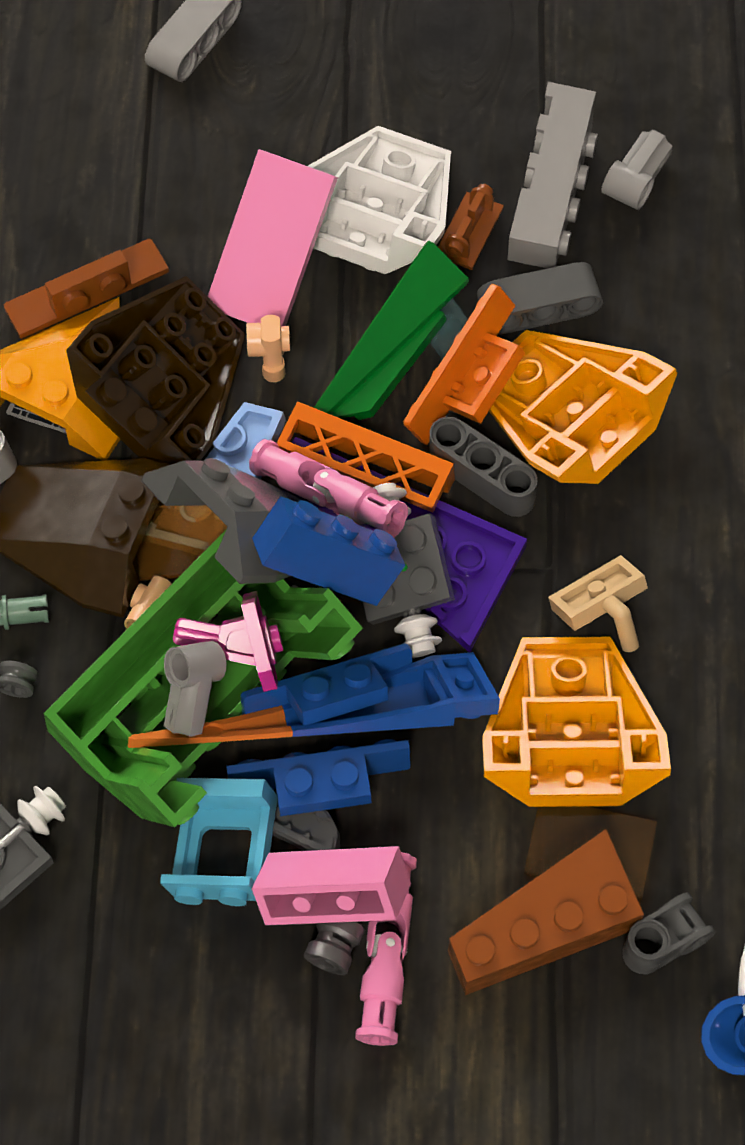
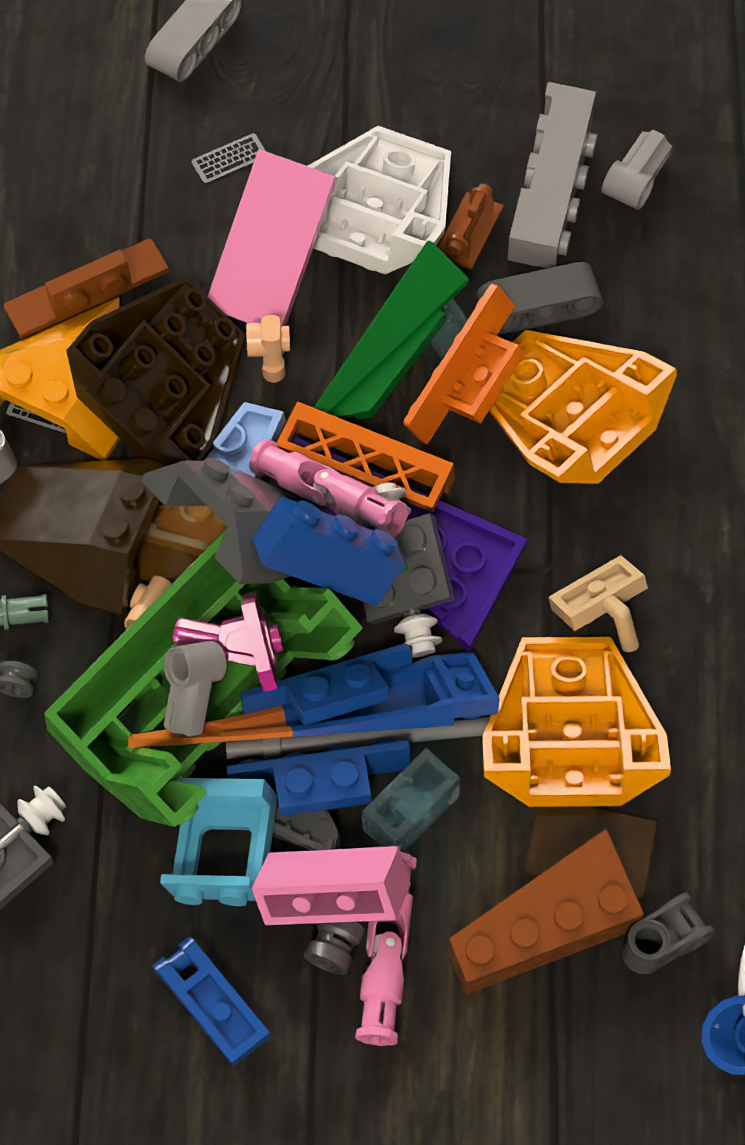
dark grey beam [429,417,537,517] -> none
none -> blue plate [152,936,271,1067]
none -> sticker [191,133,266,183]
none -> light grey bar [226,717,490,760]
none -> clear light blue brick [362,748,460,853]

